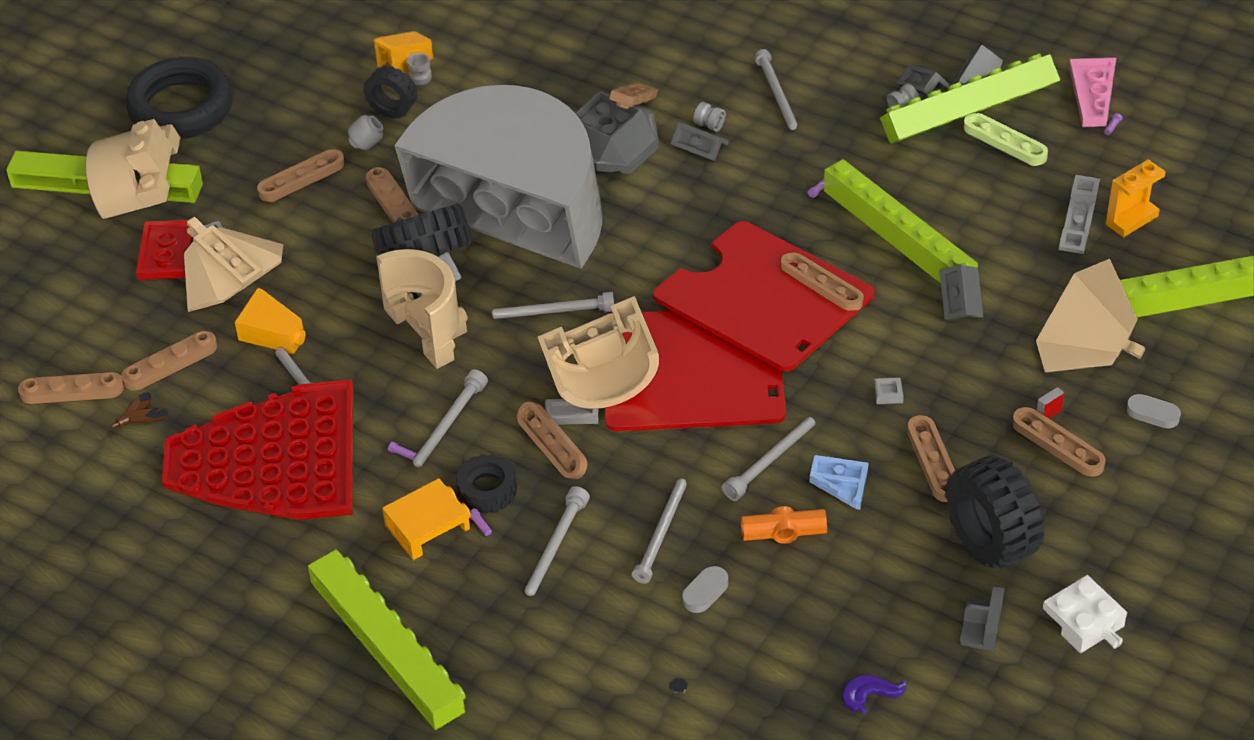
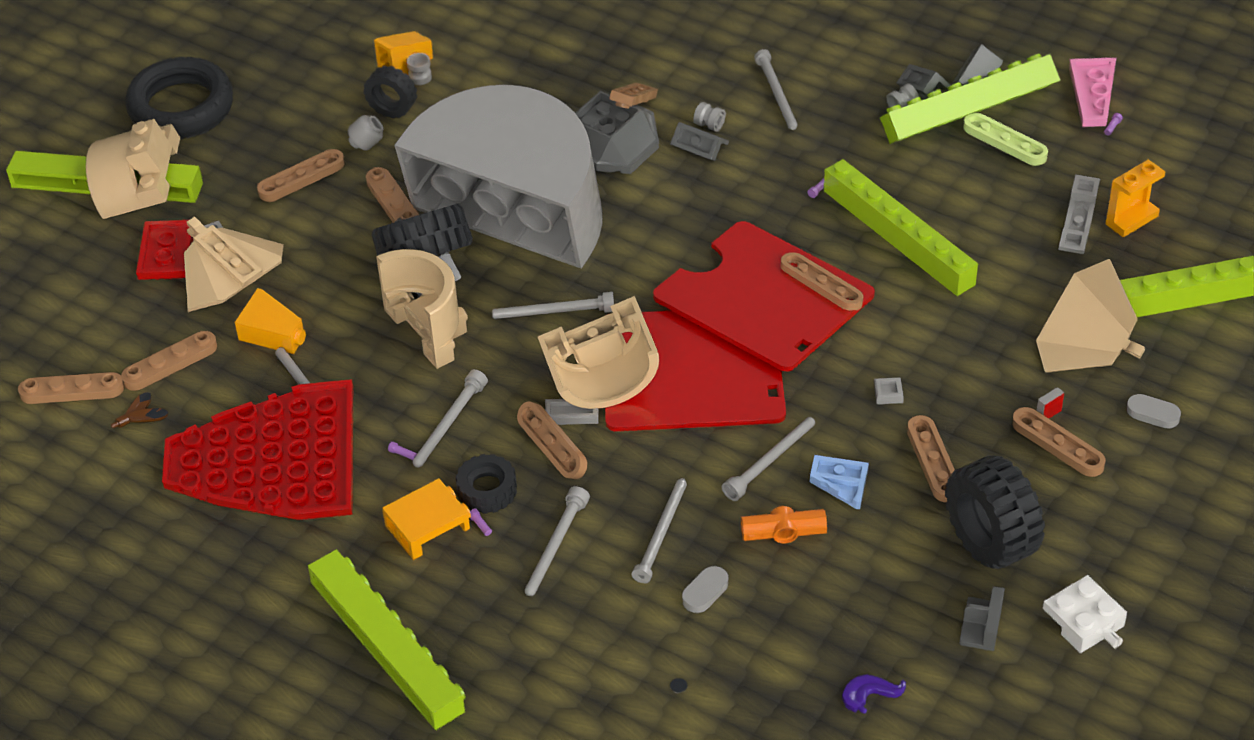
dark grey panel [940,264,983,321] -> none

